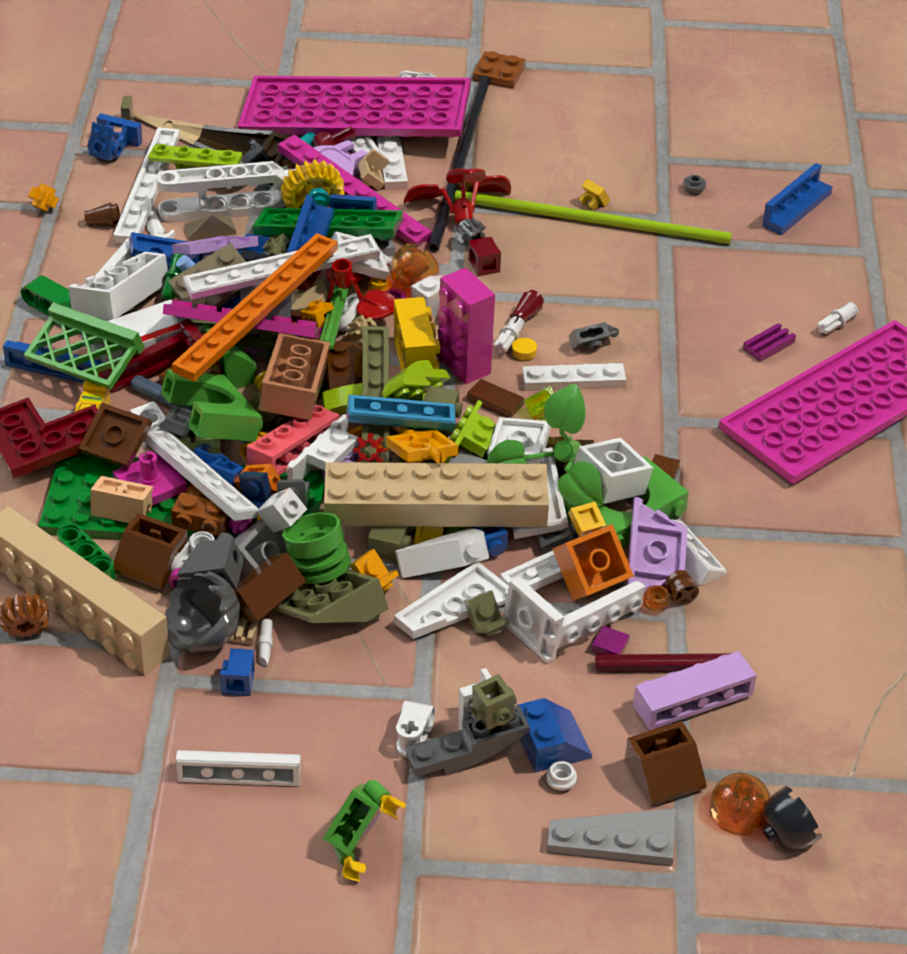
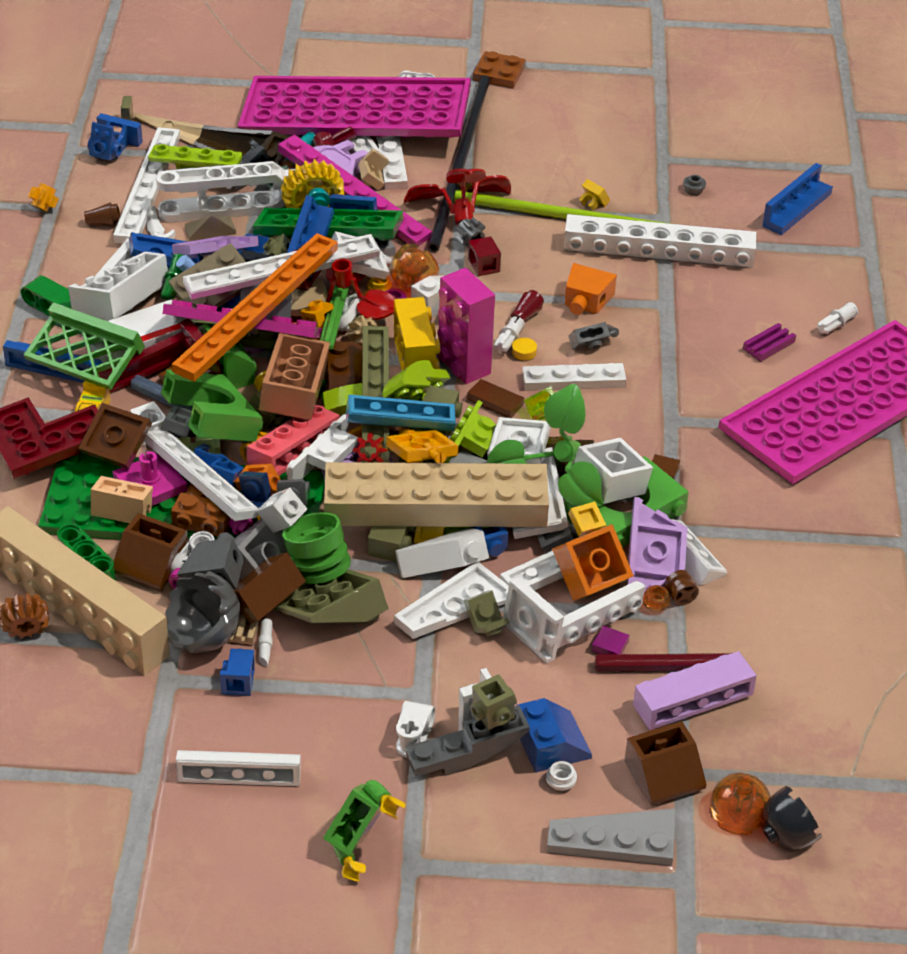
light orange bracket [349,549,399,592] -> none
none -> white brick [564,214,756,268]
none -> orange torso [564,263,617,315]

